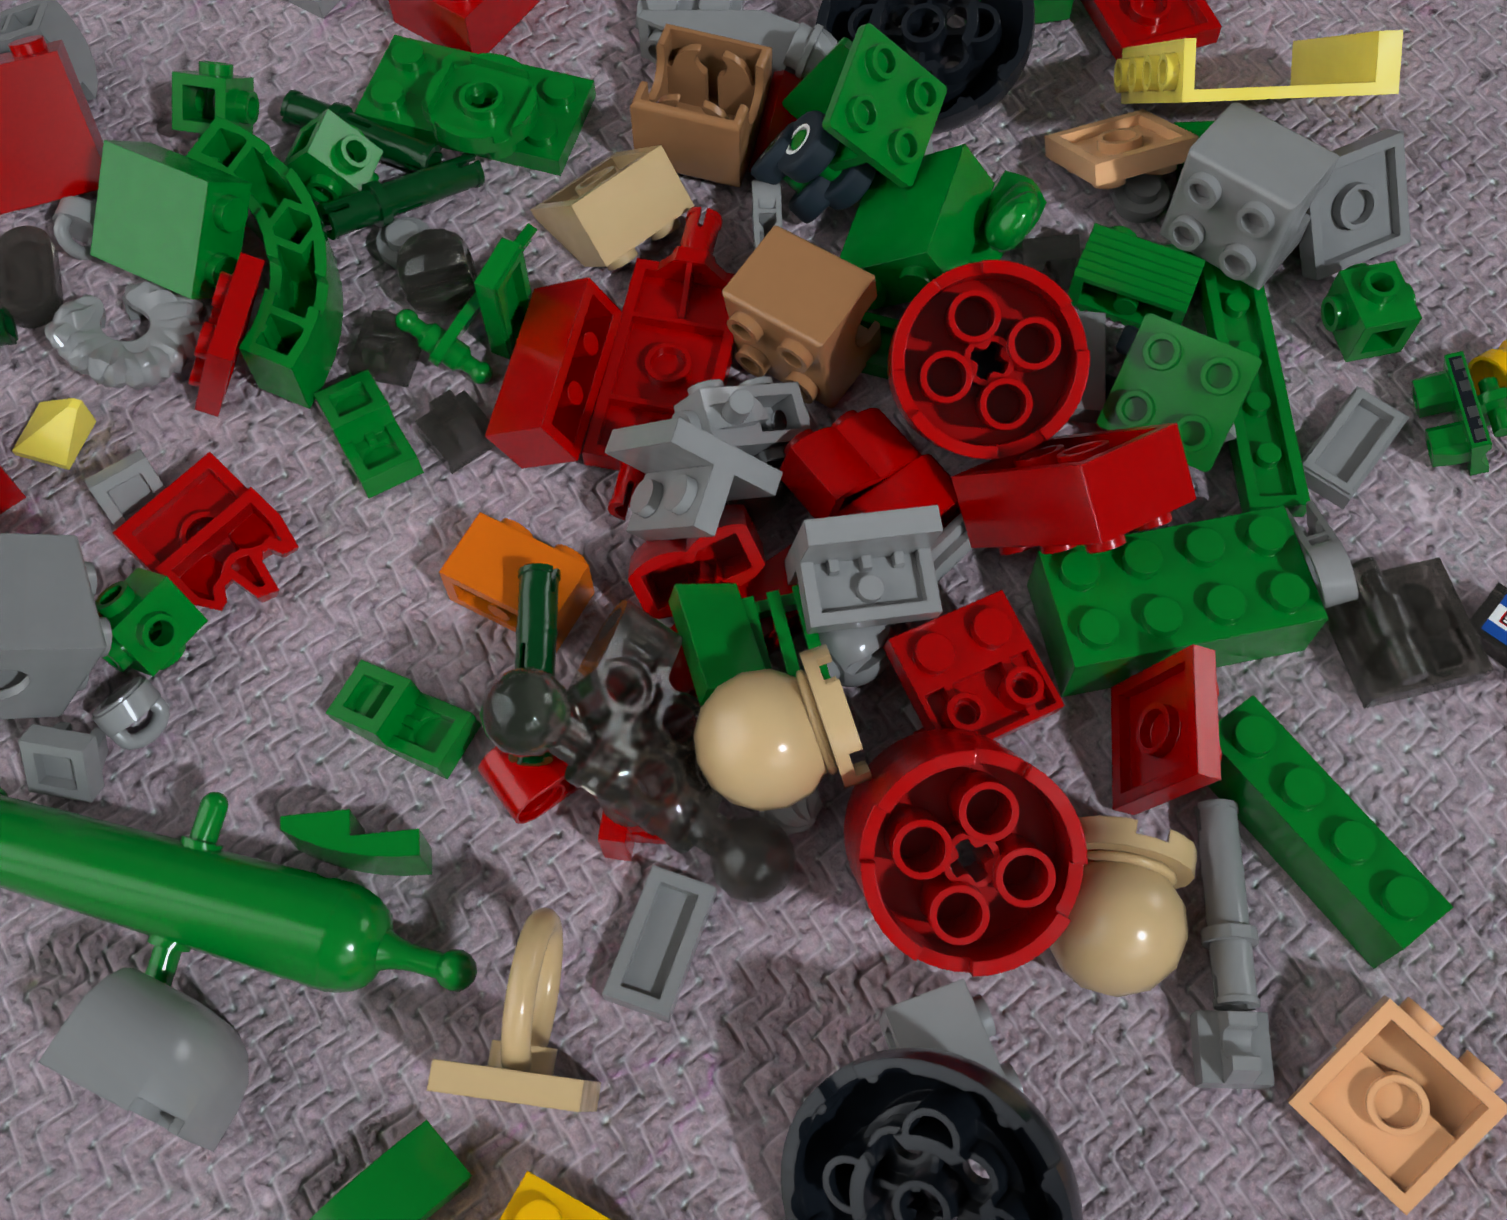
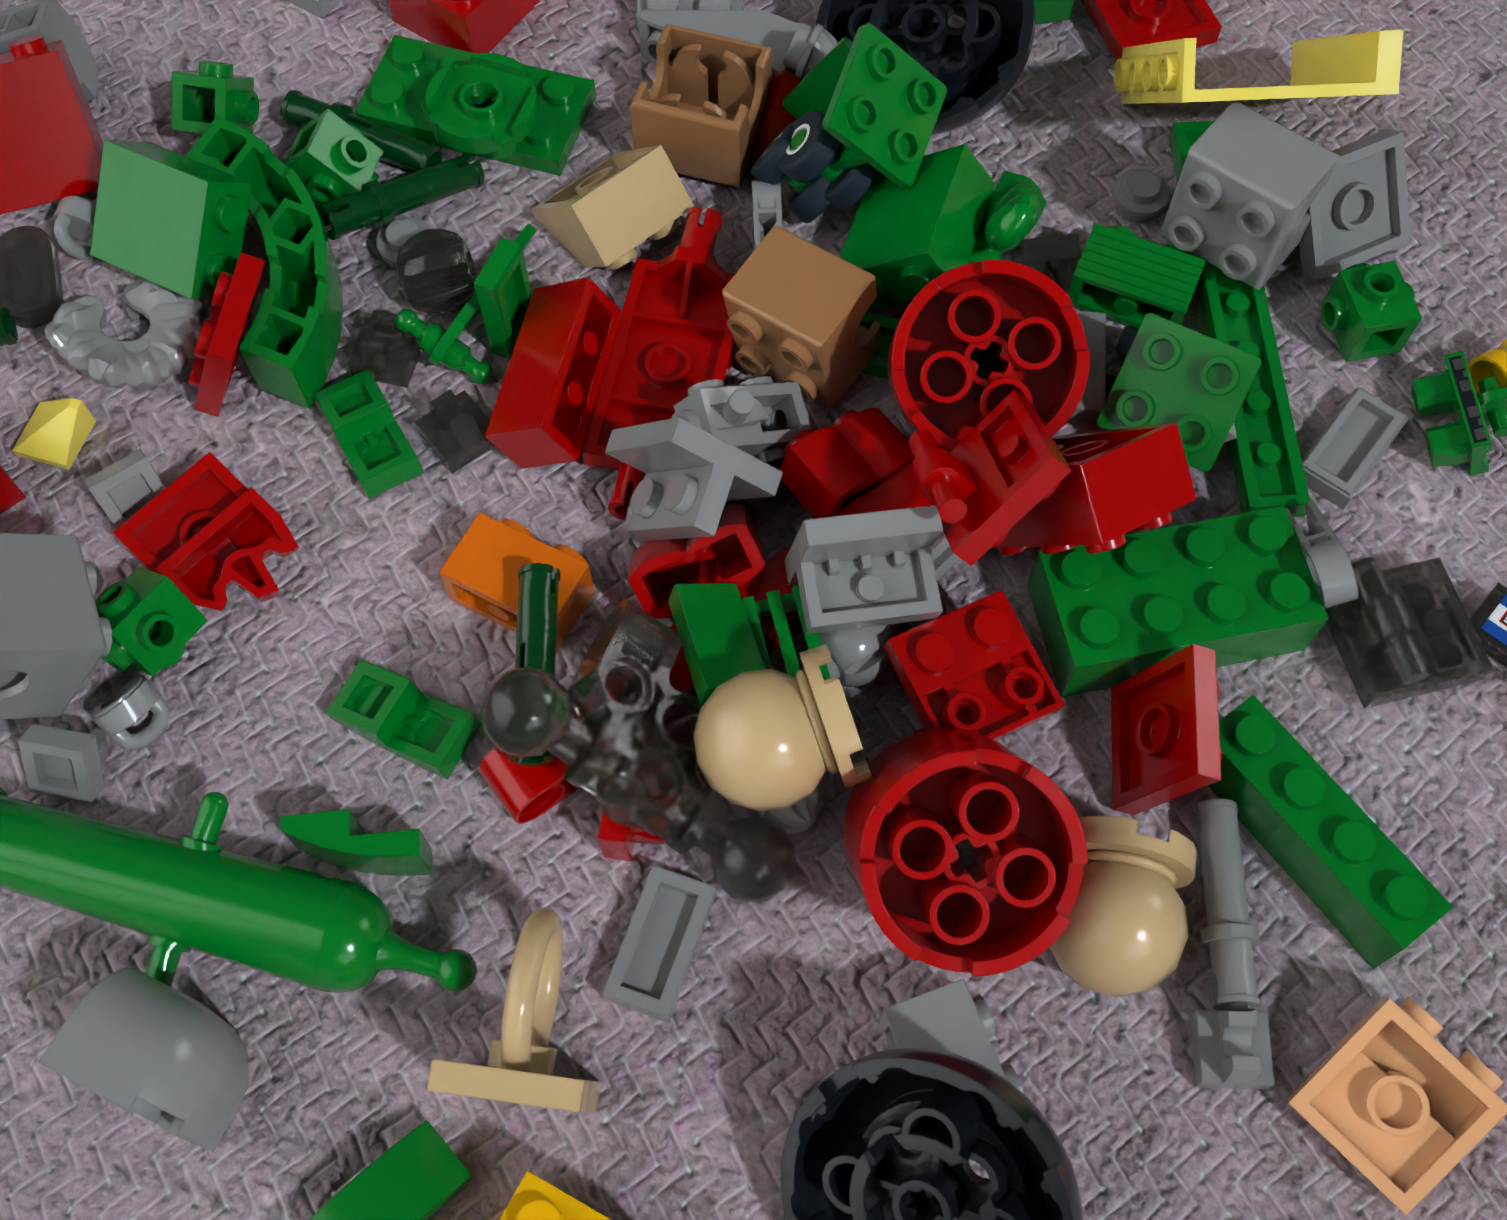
light nougat plate [1044,109,1199,189] -> none
none -> red plate [908,389,1072,566]

